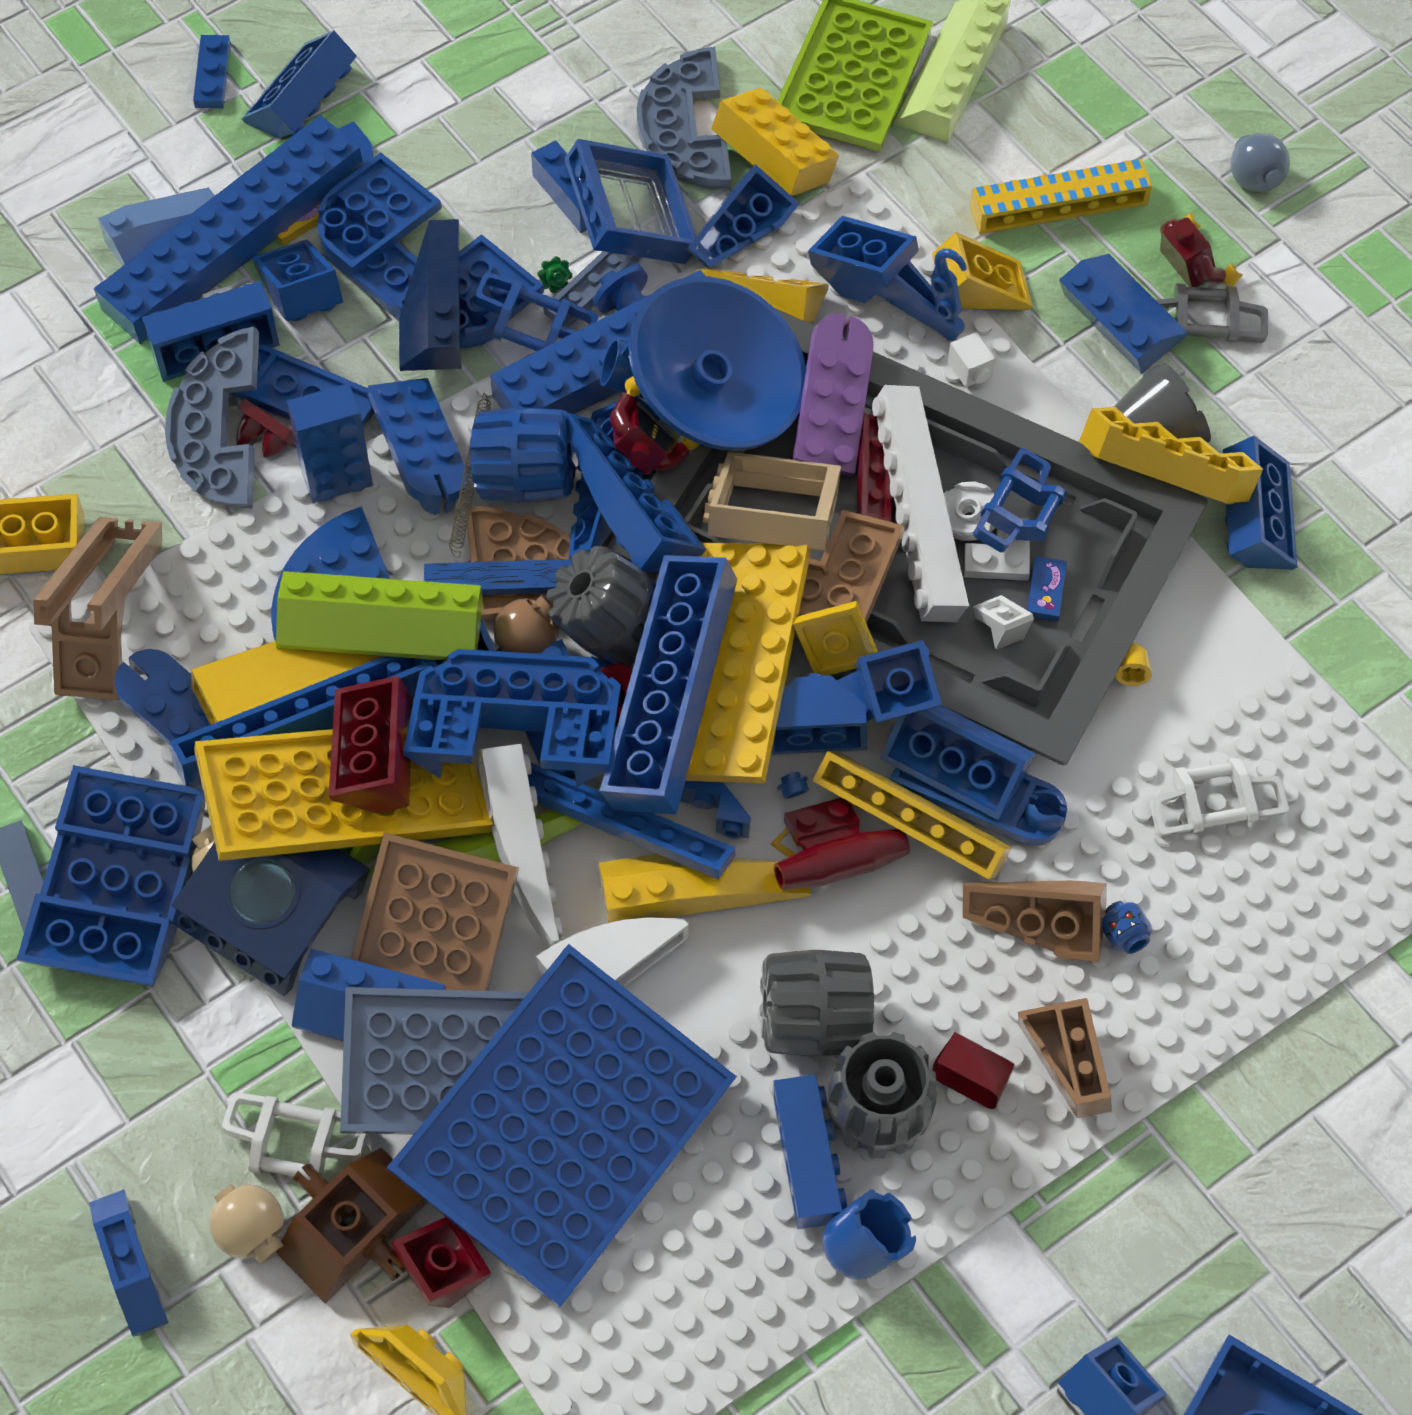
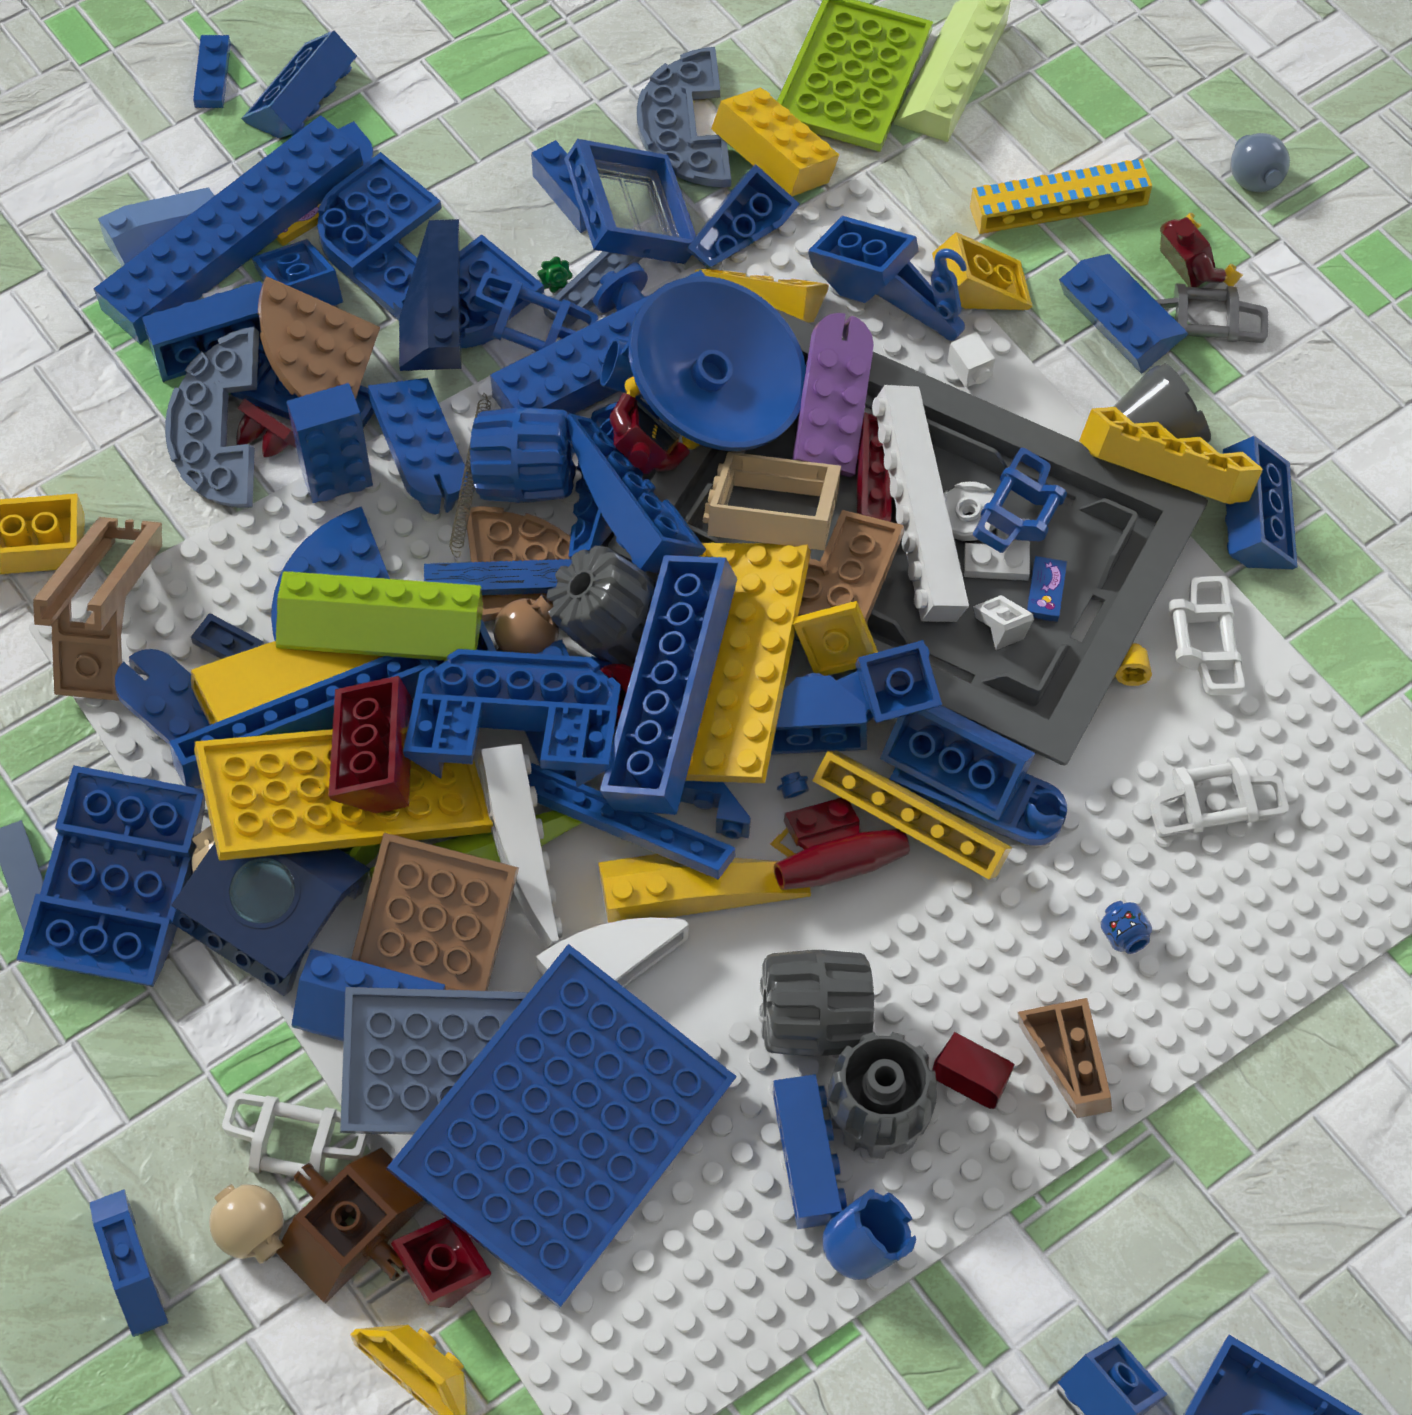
medium nougat wedge [963,880,1107,962] -> none
none -> dark blue plate [191,613,264,659]
none -> medium nougat plate [258,276,380,399]
none -> white bar [1168,576,1245,695]

